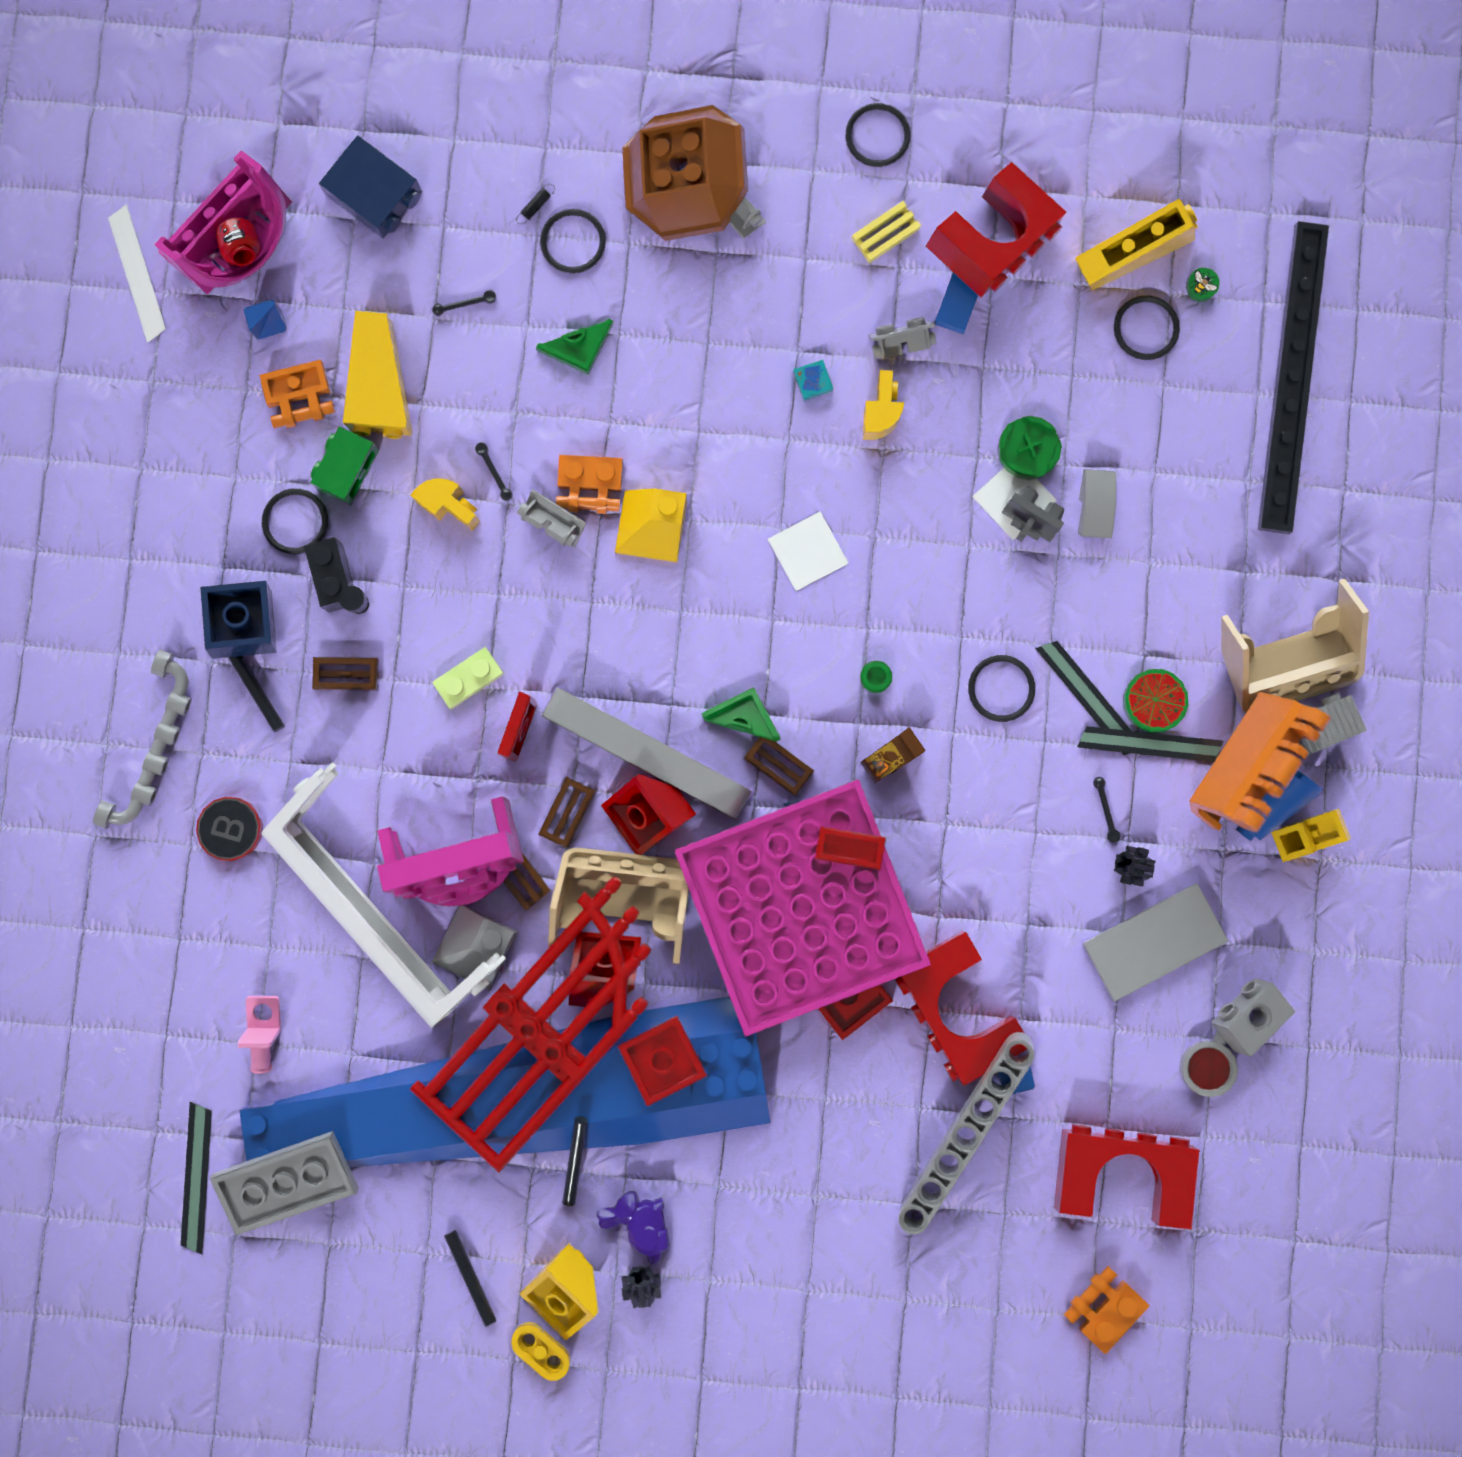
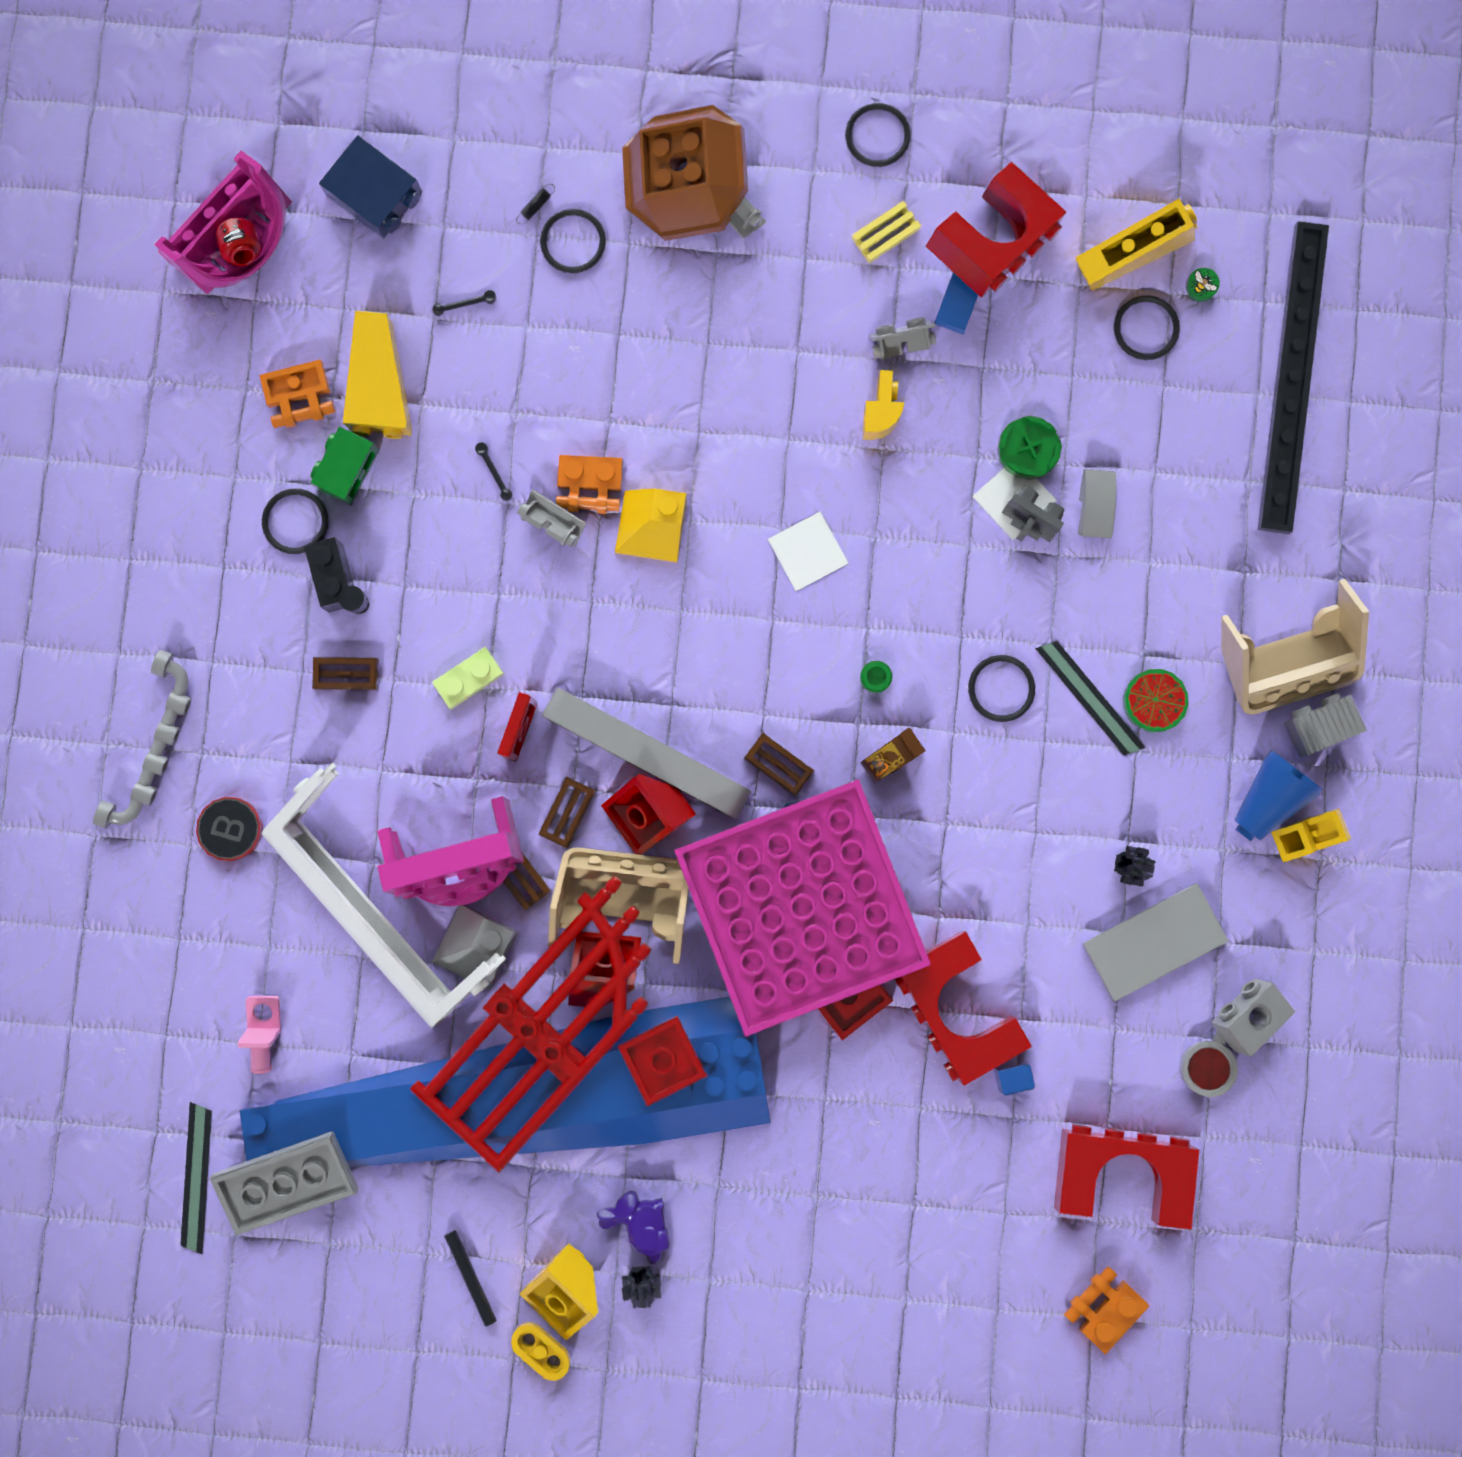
white sticker [108,204,166,343] -> none
dark blue brick [200,581,277,659] -> none
black bar [228,656,285,733] -> none
blue slope [243,299,287,340] -> none
yellow brick [410,478,480,531] -> none
green tile [536,319,614,375] -> none
black bar [562,1116,588,1207] -> none
green tile [701,687,781,742] -> none
teal tile [793,359,834,401] -> none
red tile [815,826,886,870] -> none
light grey beam [899,1032,1034,1234] -> none
sticker [1077,726,1224,762] -> none
black hinge [1093,777,1121,842] -> none
orange hinge [1189,692,1331,833] -> none

